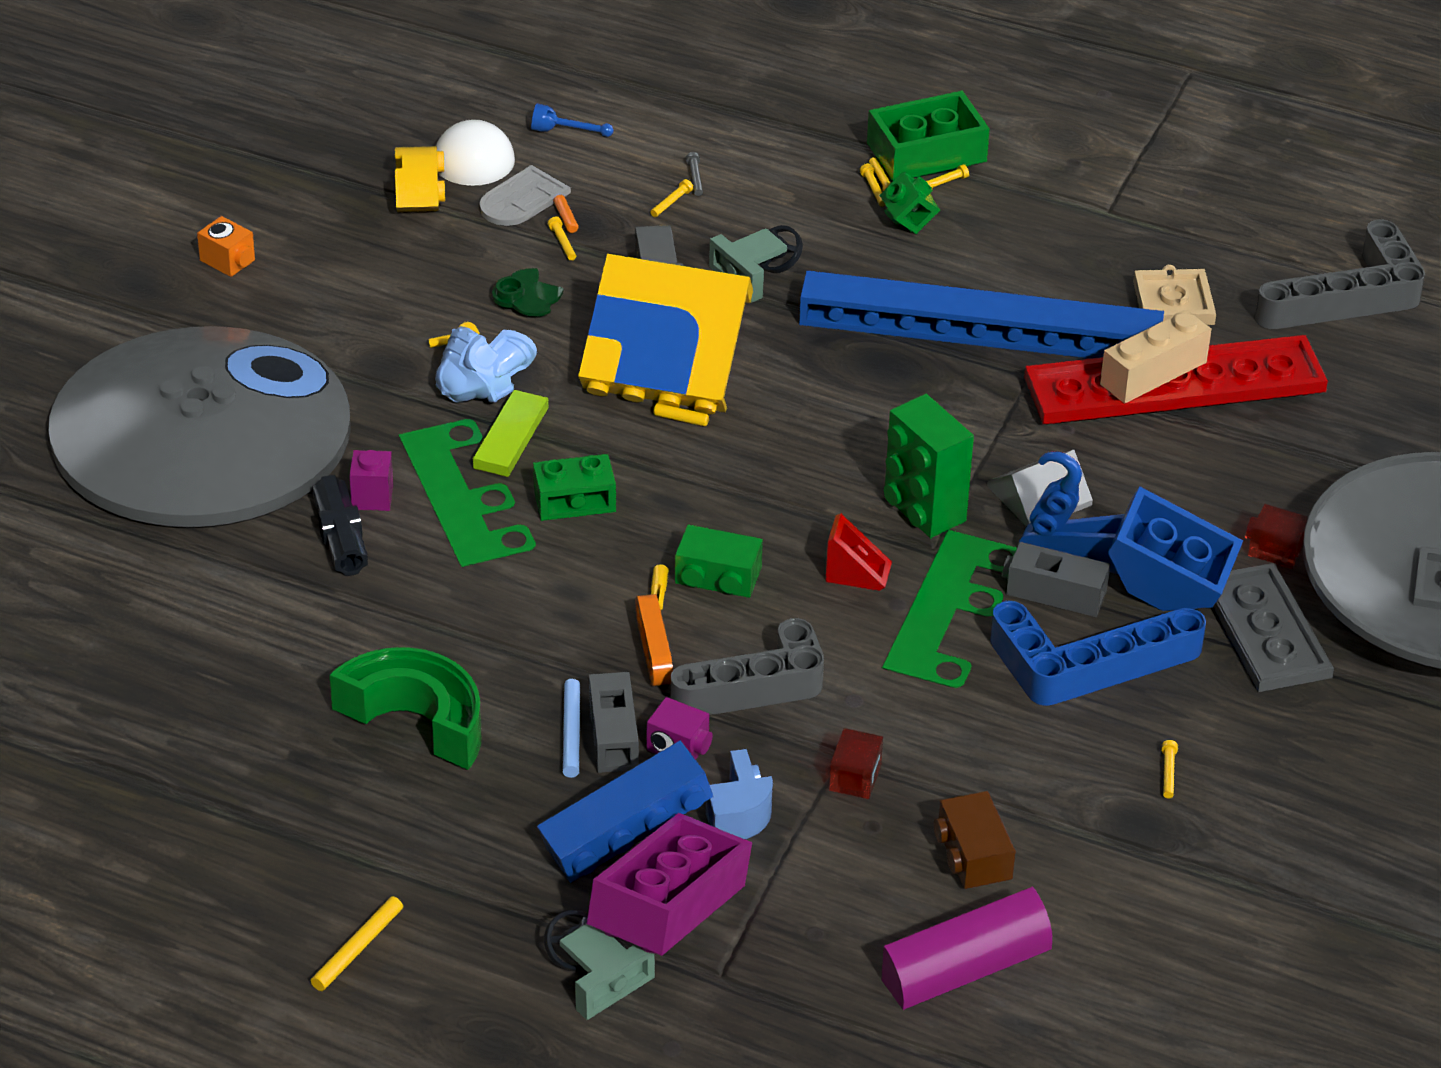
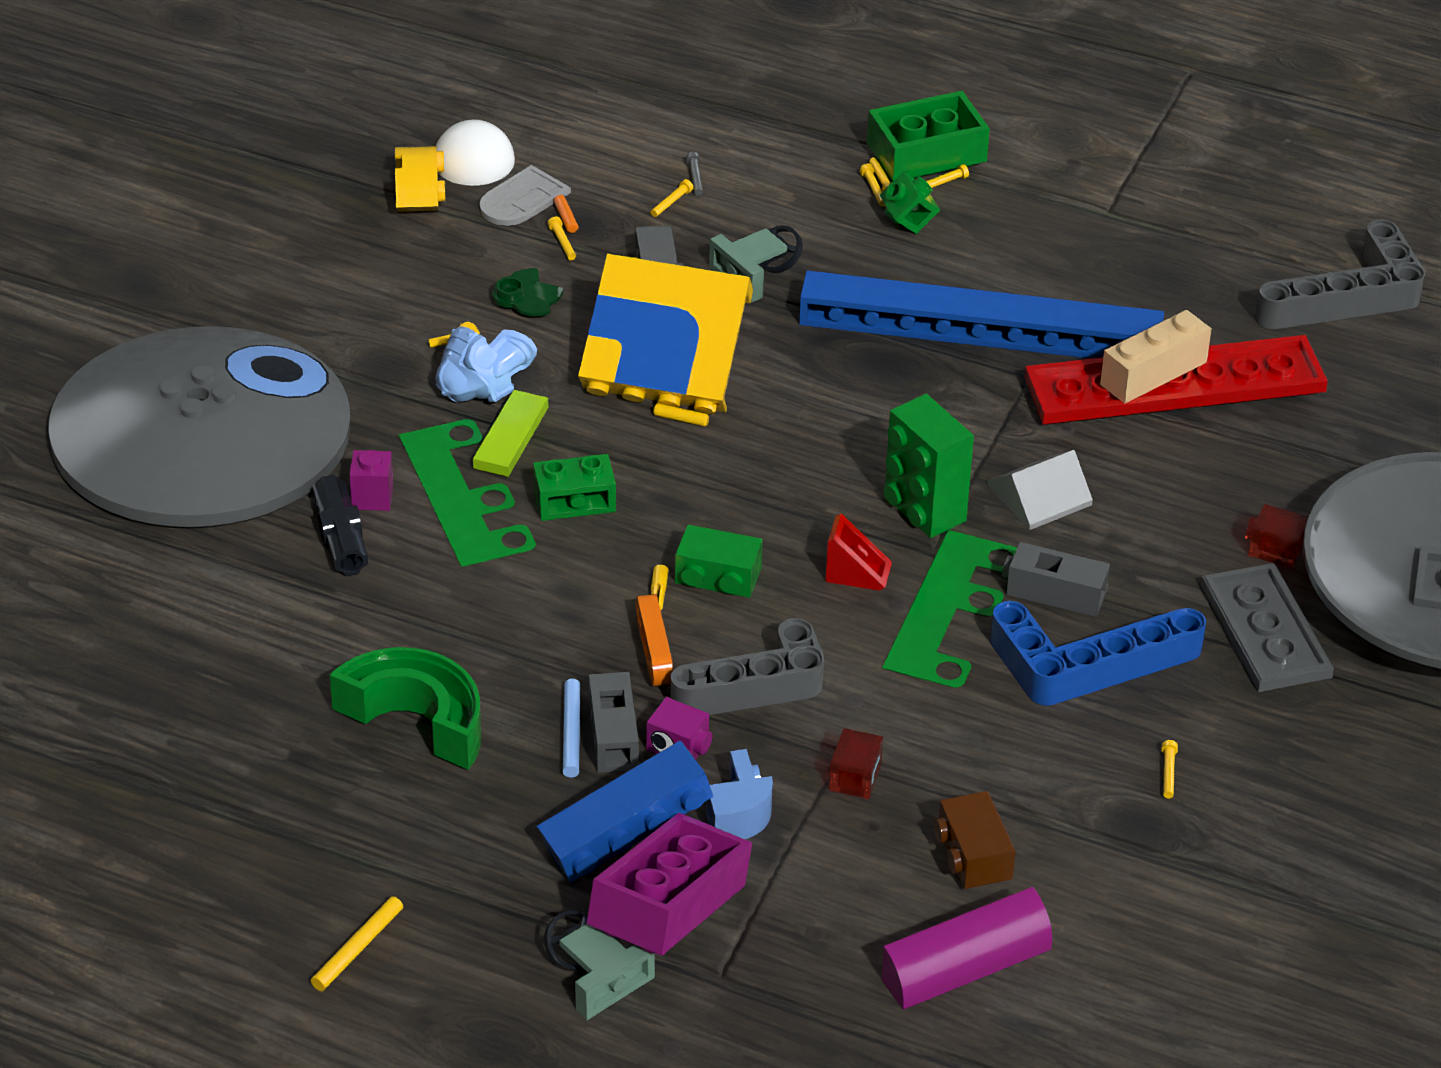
orange brick [197,216,255,277] -> none
blue hinge [531,103,614,137] -> none
blue slope [1019,451,1243,611] -> none
tan plate [1133,265,1216,325] -> none

